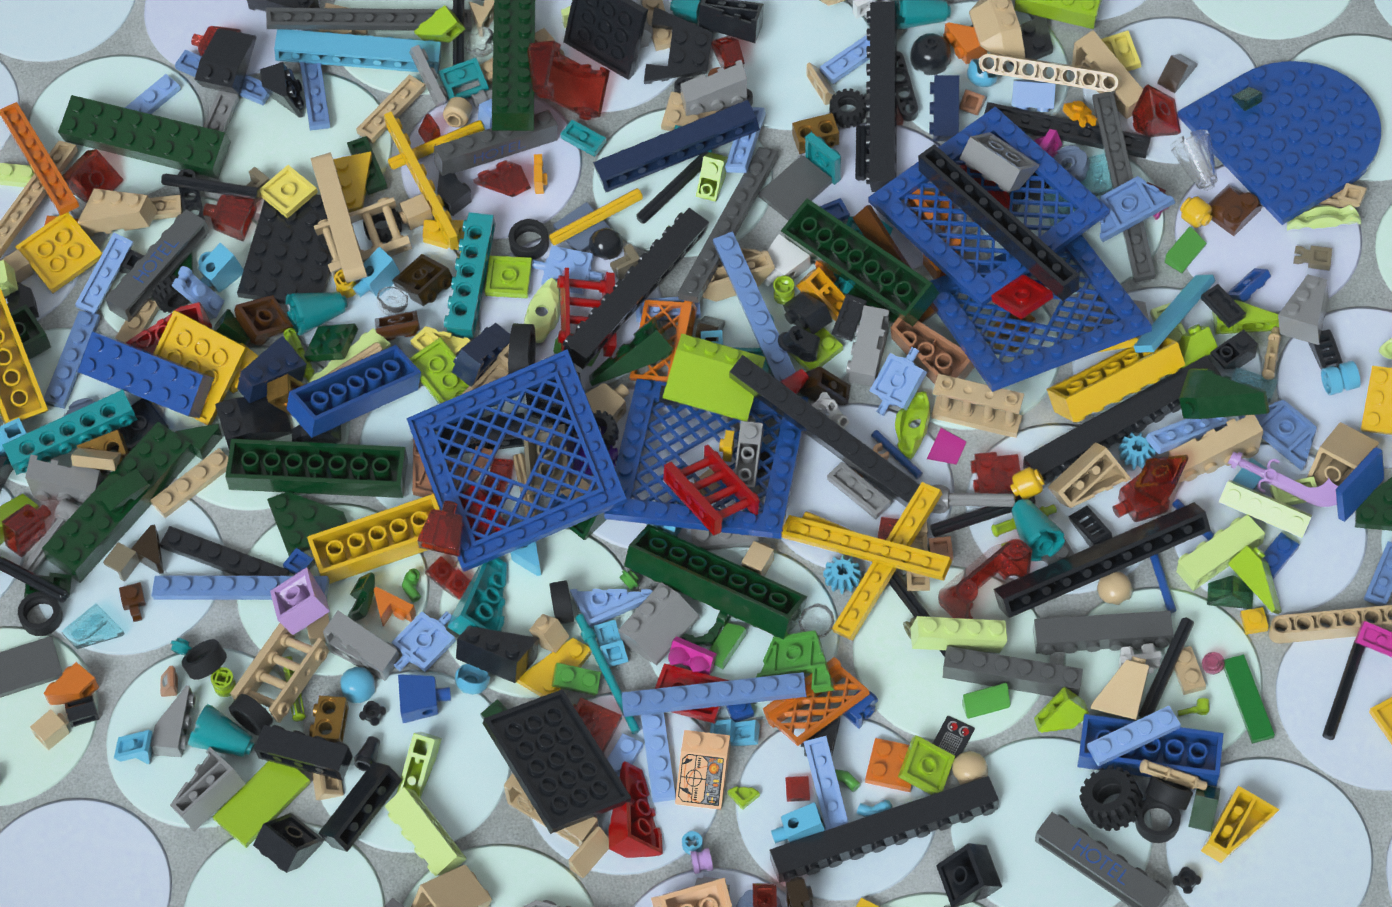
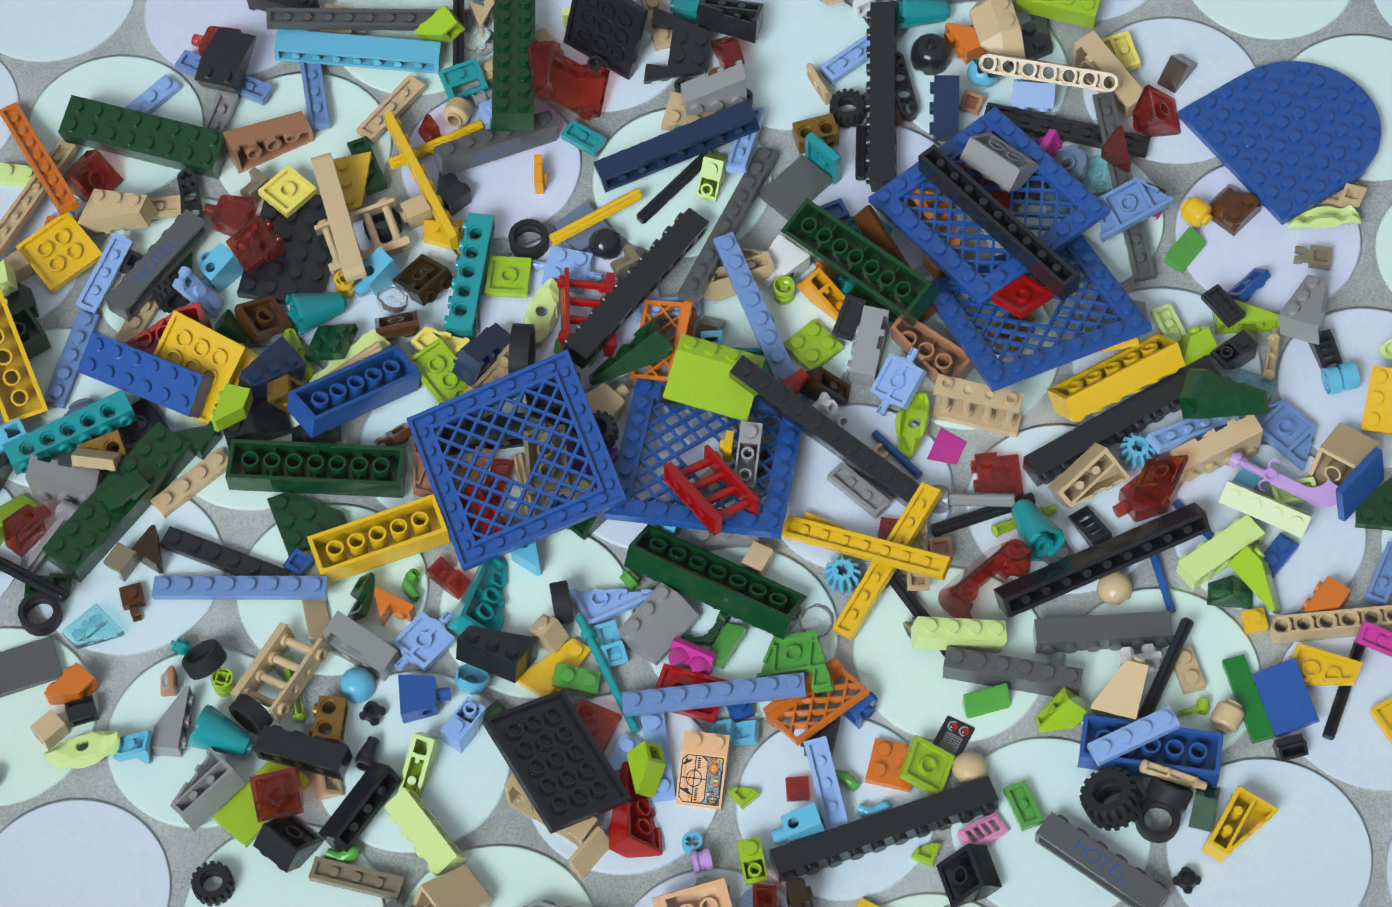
black axle [161,173,260,199] -> none
black slope [260,62,304,118] -> none
lavender slope [270,567,330,635] -> none
light grey plate [409,45,447,107] -> none
clear red torso [418,501,463,557] -> none
clear red slope [473,160,531,197] -> none
black piece [778,326,821,362] -> none
black brick [783,291,832,334] -> none
yellow head [1010,467,1045,500] -> none
light orange plate [1063,101,1097,128] -> none
medium azure tile [1133,275,1215,353] -> none
clear cone [1170,130,1218,191] -> none
clear pink plate [1202,652,1225,675] -> none
slope [1232,87,1263,111] -> none
none -> yellowish green piece [43,730,120,770]
none -> black tyre [191,861,235,907]
none -> lime slope [210,383,254,432]
none -> nougat wedge [223,111,314,174]
none -> clear red plate [226,215,286,274]
none -> clear red slope [249,767,304,823]
none -> dark tan plate [308,856,406,902]
none -> bright green arm [325,844,361,864]
none -> reddish brown plate [374,423,412,446]
none -> light blue slope [440,696,487,753]
none -> black plate [584,55,608,78]
none -> lime slope [627,740,666,798]
none -> lime slope [737,837,769,886]
none -> lime tile [911,842,941,867]
none -> bright pink slope [957,812,1009,846]
none -> bright green plate [1003,780,1044,832]
none -> clear red slope [1101,125,1131,173]
none -> tan head [1210,698,1245,735]
none -> blue tile [1252,658,1320,738]
none -> black piece [1272,733,1309,762]
none -> yellow wing [1291,643,1363,686]
none -> orange slope [1301,576,1351,613]

